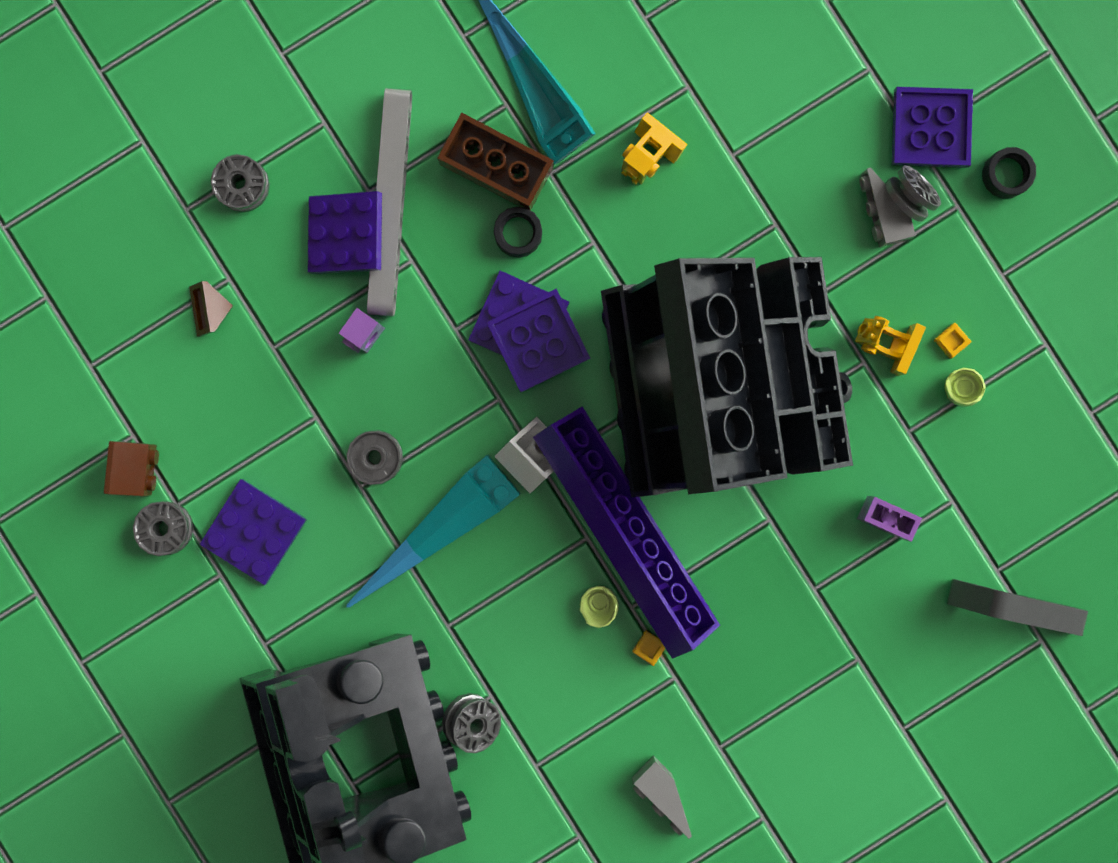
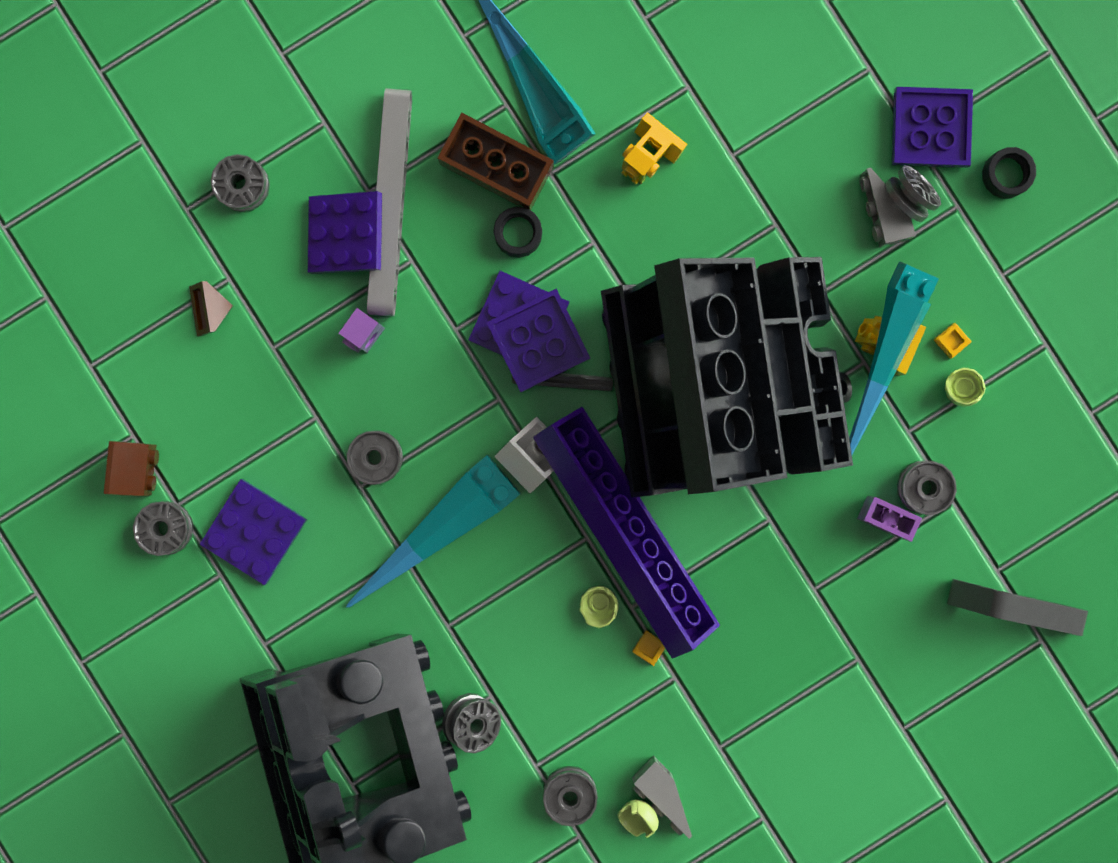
none -> dark grey axle [512,373,613,391]
none -> flat silver wheel [543,766,598,826]
none -> yellowish green hair [617,800,659,838]
none -> teal plate [849,261,939,454]
none -> flat silver wheel [897,461,957,515]

